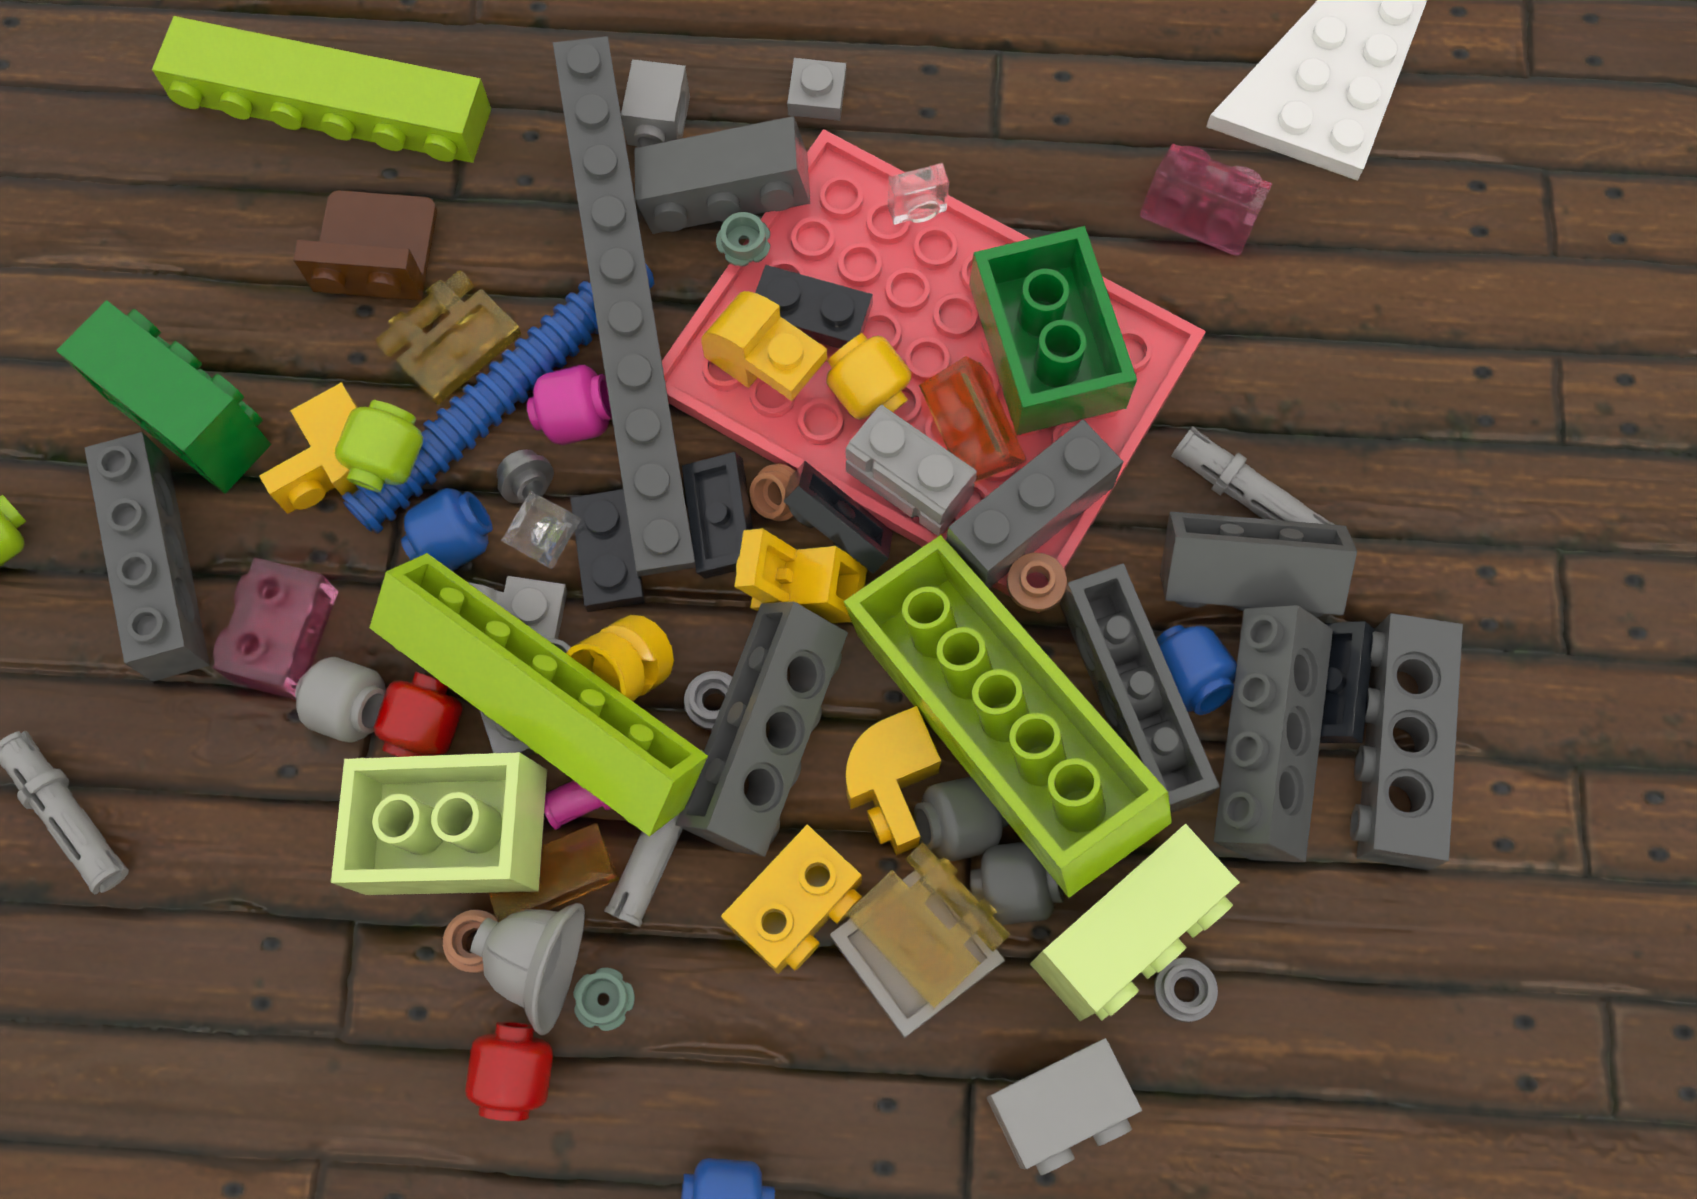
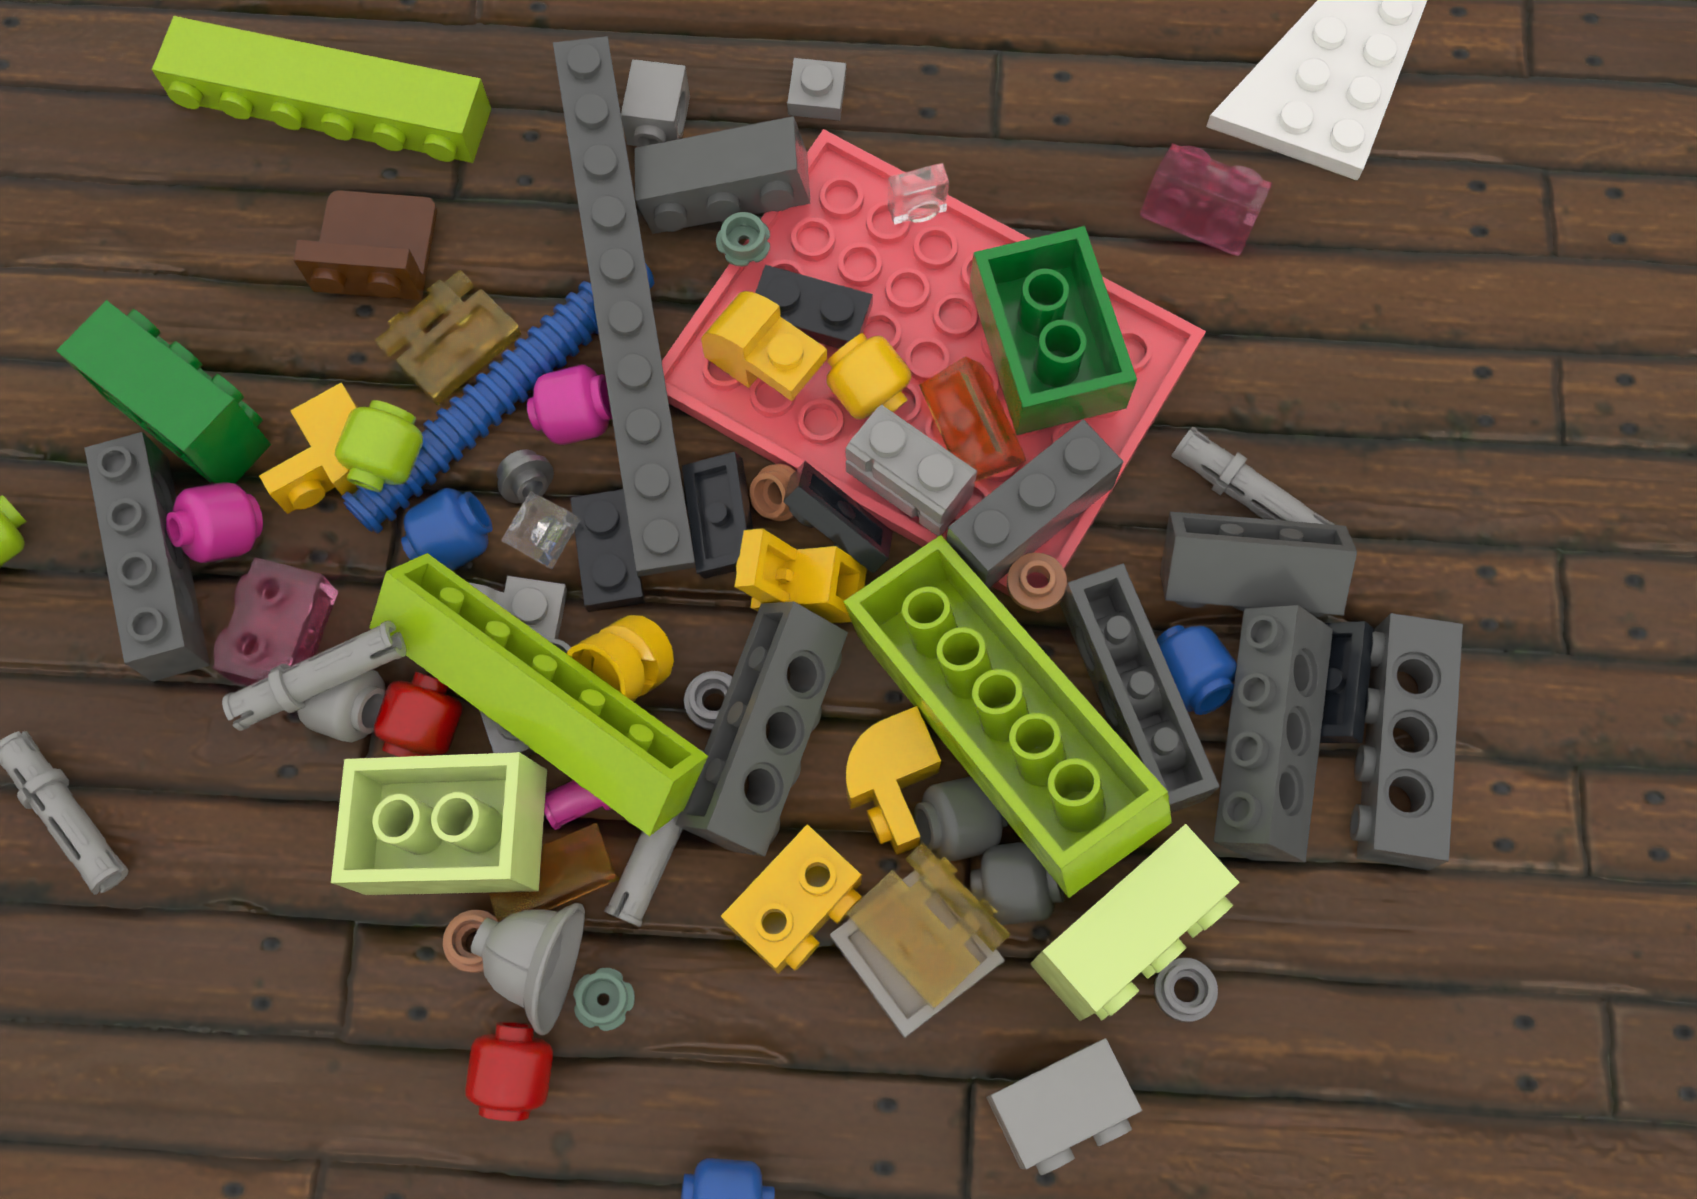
none -> dark pink head [166,482,263,563]
none -> light grey pin [222,621,406,731]

